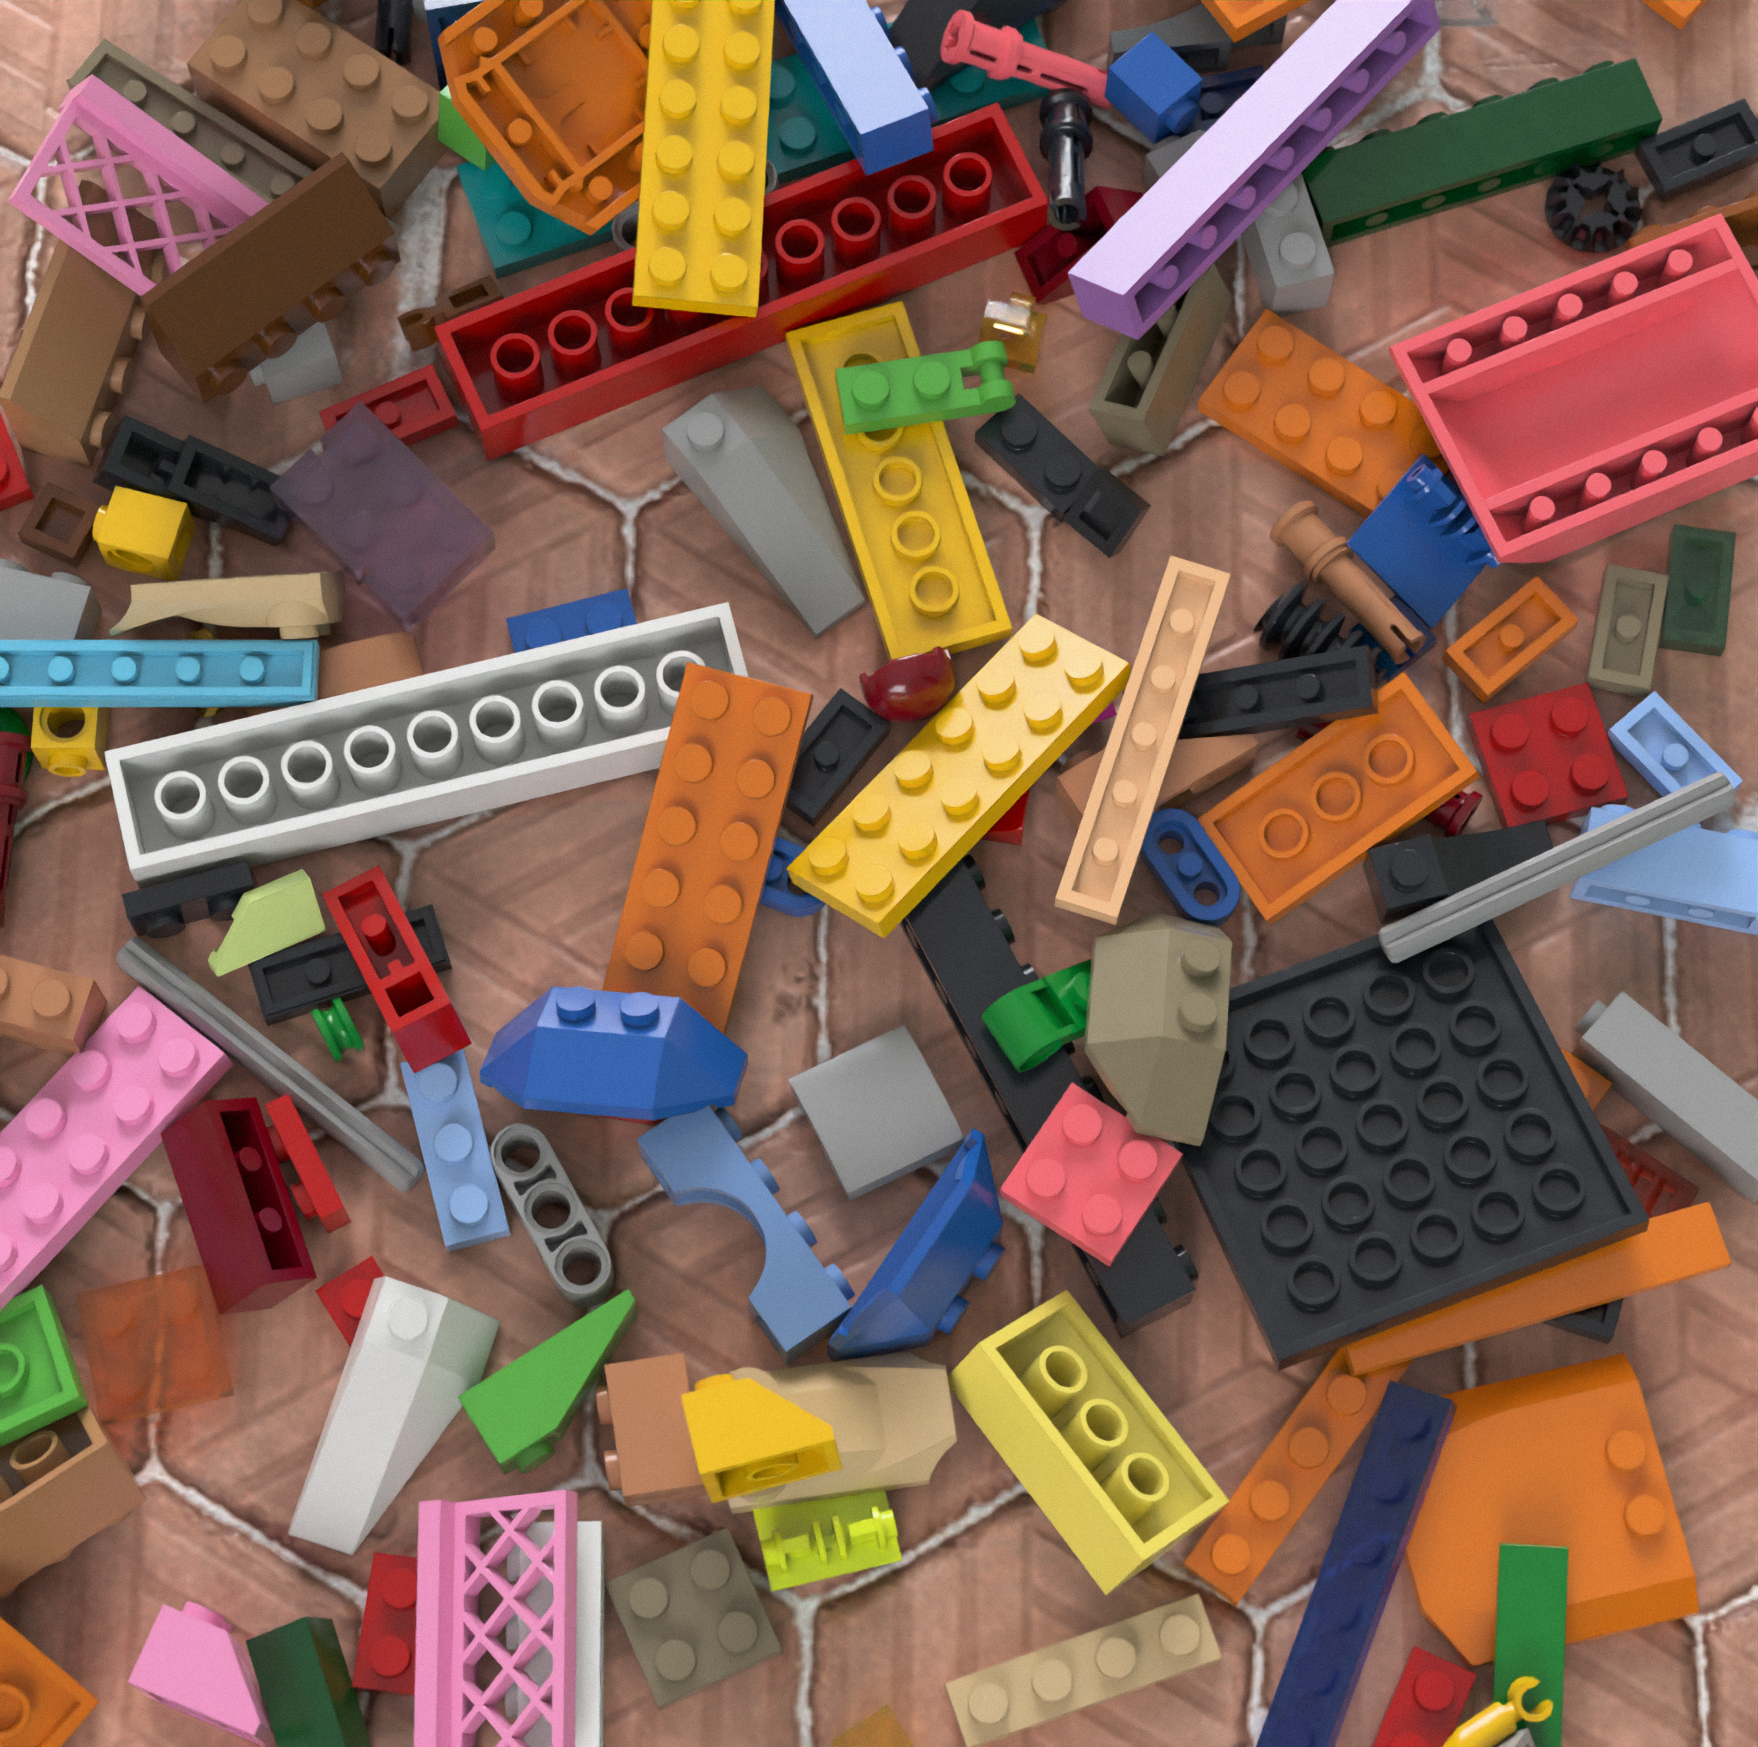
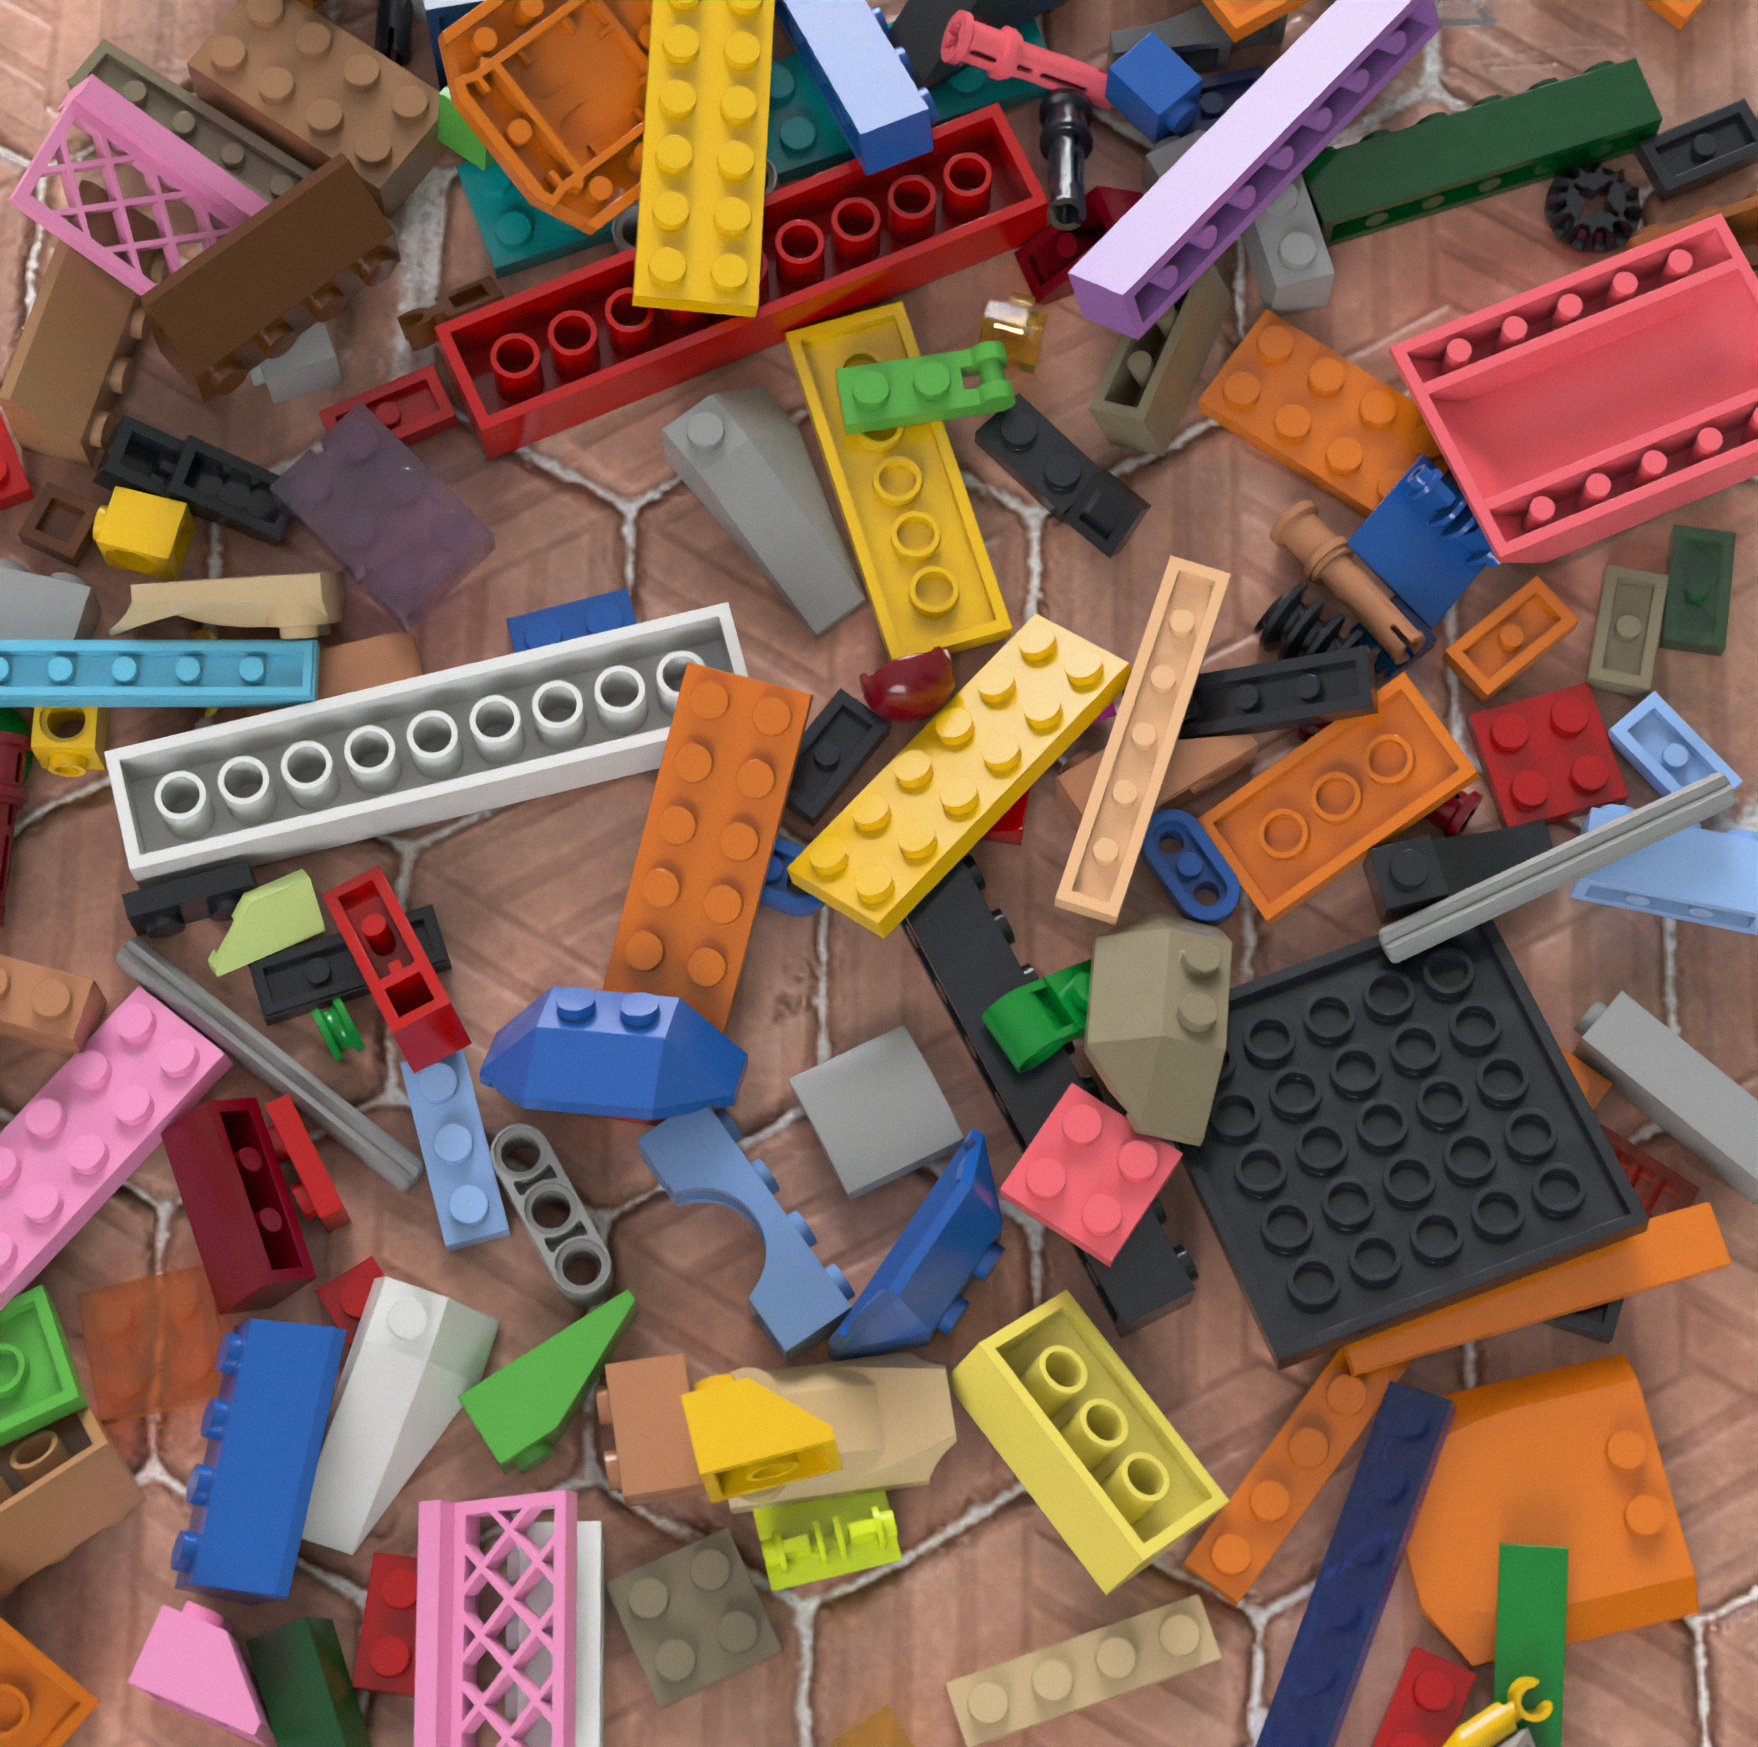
none -> blue slope [171,1319,347,1606]

